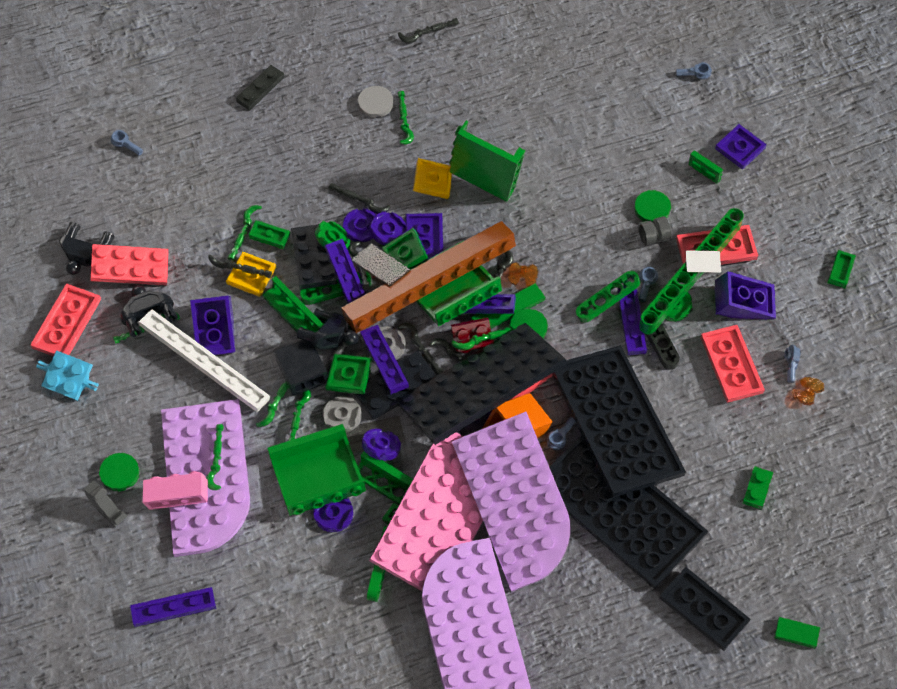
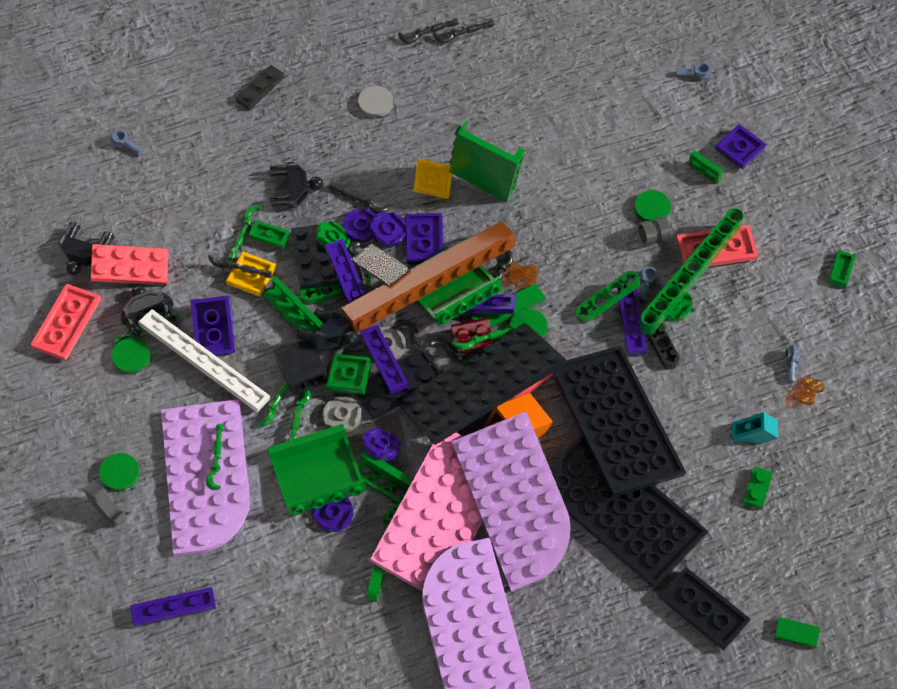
medium azure plate [36,350,99,401] -> none
bright pink brick [143,471,208,510] -> none
green plate [382,228,428,277] -> none
green piece [398,91,414,145] -> none
sand blue plate [546,417,575,450] -> none
white sticker [686,251,721,273] -> none
coral plate [701,325,765,403] -> none
dark purple slope [715,271,776,320] -> none
none -> green tile [111,337,151,374]
none -> black connector [270,162,323,208]
none -> pearl dark grey piece [433,19,494,43]
none -> teal slope [732,412,778,443]

